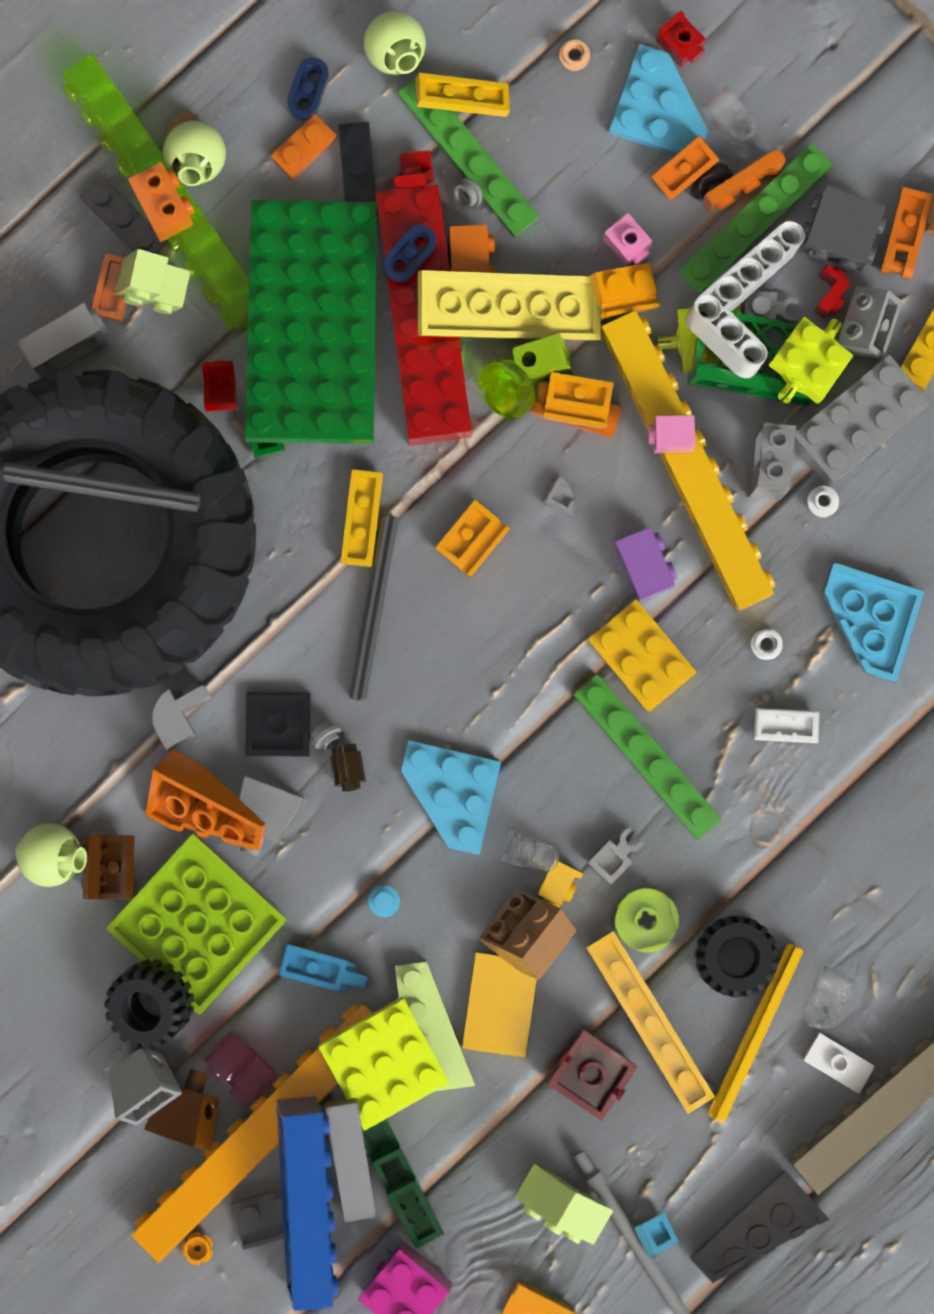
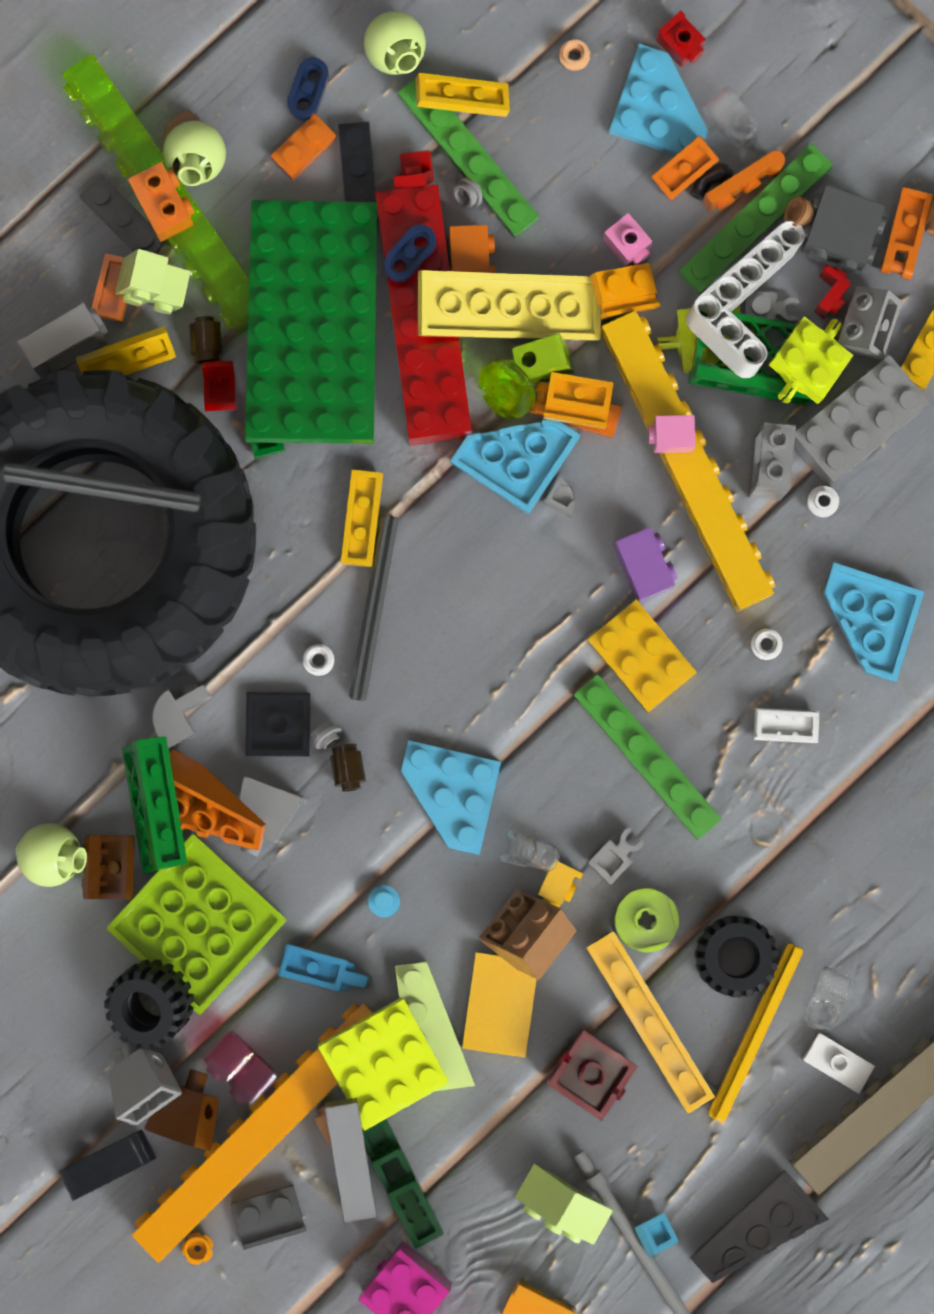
blue brick [276,1096,338,1311] -> none
light orange plate [435,500,510,578] -> none
none -> black beam [58,1129,156,1201]
none -> yellow plate [76,326,176,375]
none -> green fence [122,736,188,874]
none -> dark brown brick [189,316,223,364]
none -> white plate [303,644,335,676]
none -> medium azure plate [450,420,581,515]
none -> medium nougat tile [784,196,814,228]

